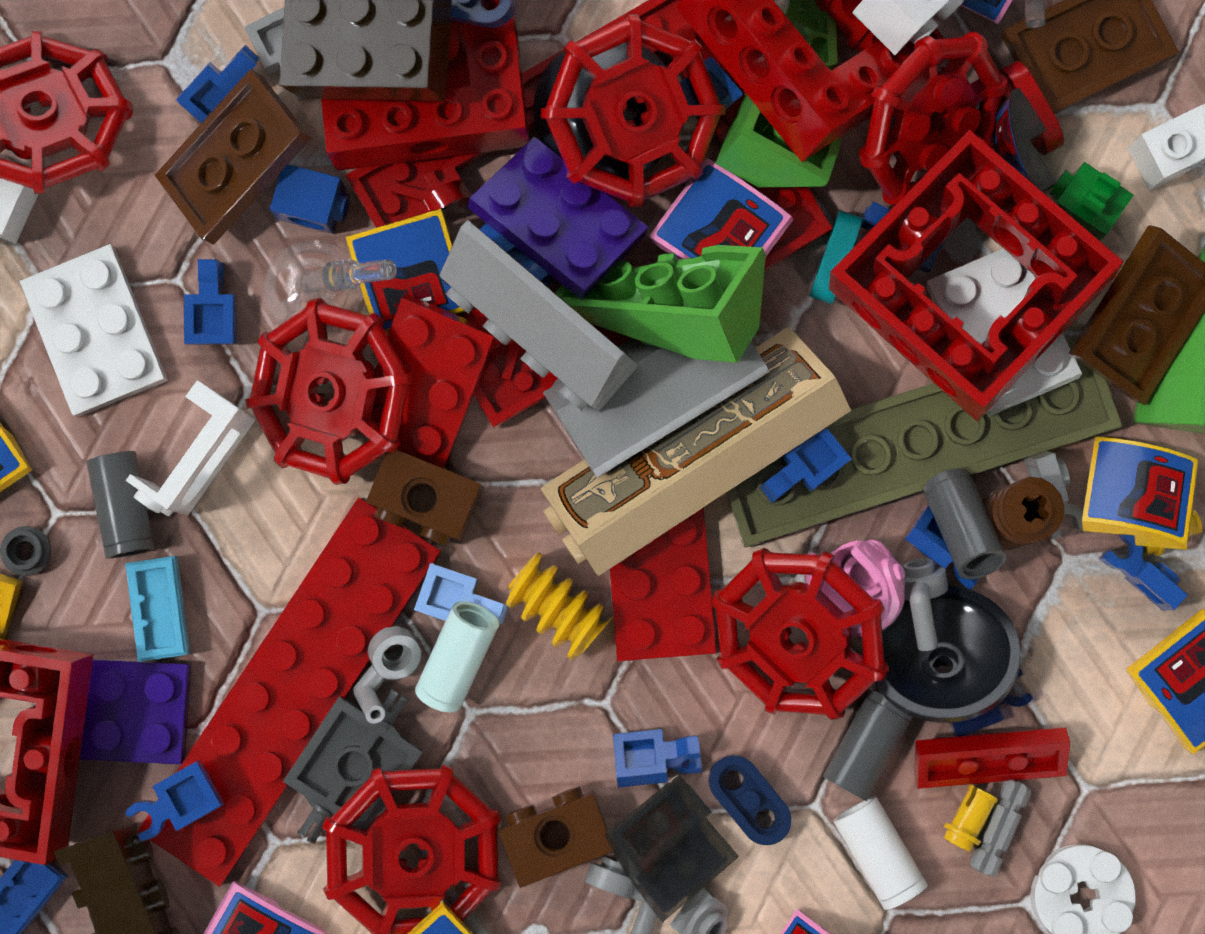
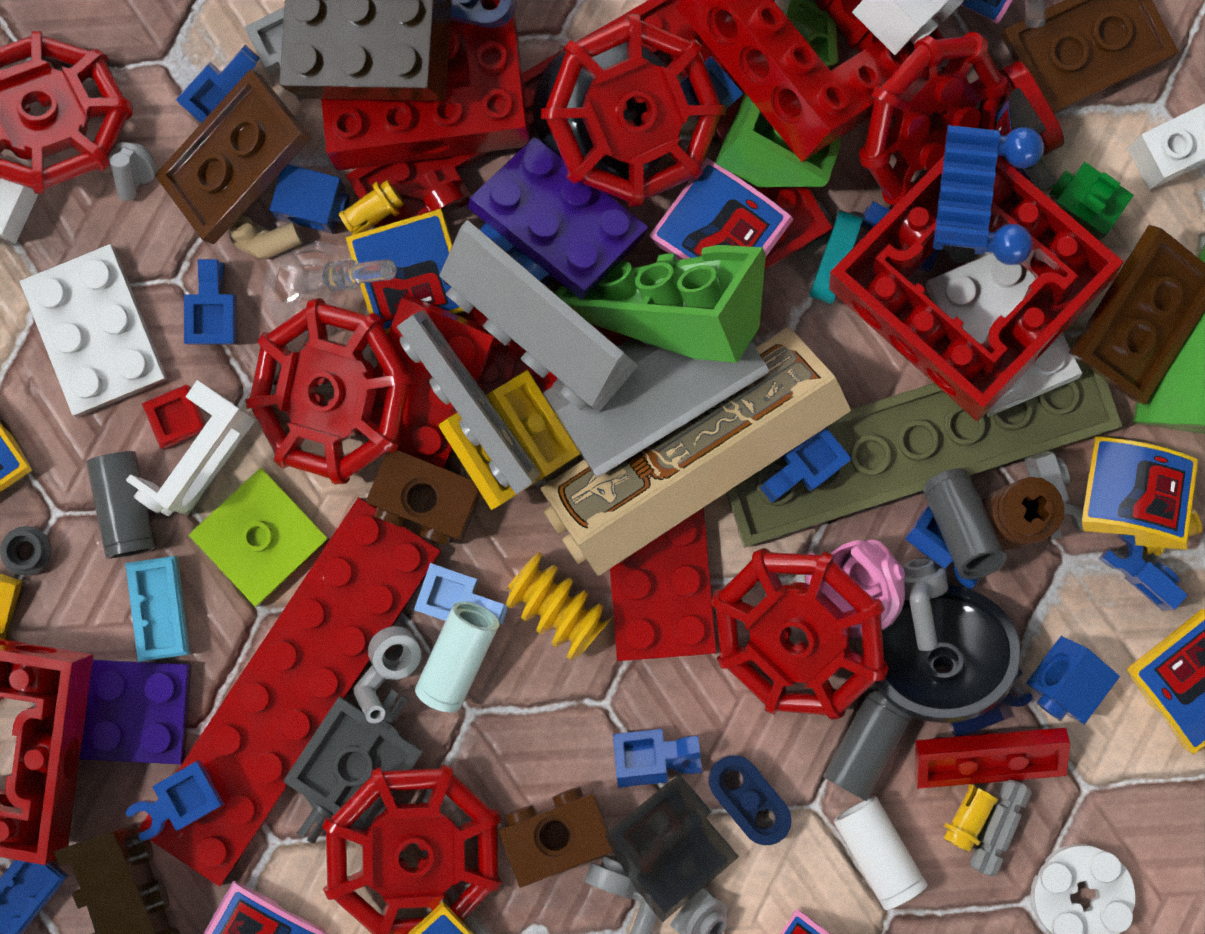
none -> light grey plate [110,142,157,201]
none -> red tile [142,384,206,450]
none -> lime plate [189,467,330,607]
none -> tan arm [228,215,303,260]
none -> yellow pin [338,180,405,235]
none -> light grey plate [397,310,541,494]
none -> yellow slope [438,370,580,510]
none -> blue gear [933,125,1044,265]
none -> blue brick [1026,636,1120,725]

